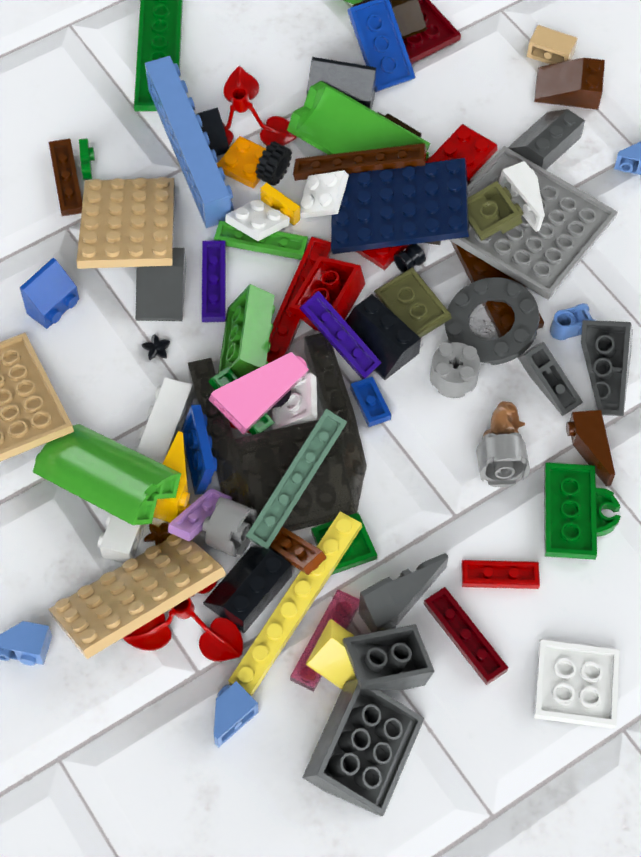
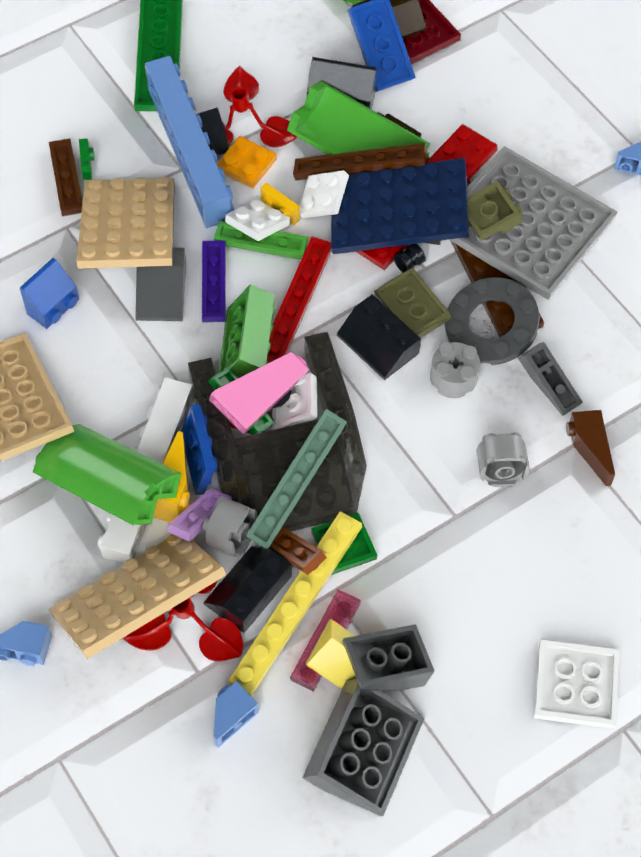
black plant [141,334,170,360] -> none
reddish brown plant [144,522,171,545] -> none
black tyre [256,142,292,186] -> none
red slope [289,256,365,331] -> none
dark purple plate [299,291,381,379] -> none
blue plate [350,376,391,427] -> none
dark grey wedge [358,553,448,633] -> none
dark red plate [424,587,509,686] -> none
red tile [461,560,540,589] -> none
medium nougat piece [483,401,525,436] -> none
white slope [499,161,545,232] -> none
dark grey slope [508,109,585,170] -> none
tan brick [527,25,578,65] -> none
reddish brown slope [534,58,605,110] -> none
green plate [544,462,621,560] -> none
medium blue piece [550,303,596,340] -> none
dark grey wedge [581,320,633,416] -> none

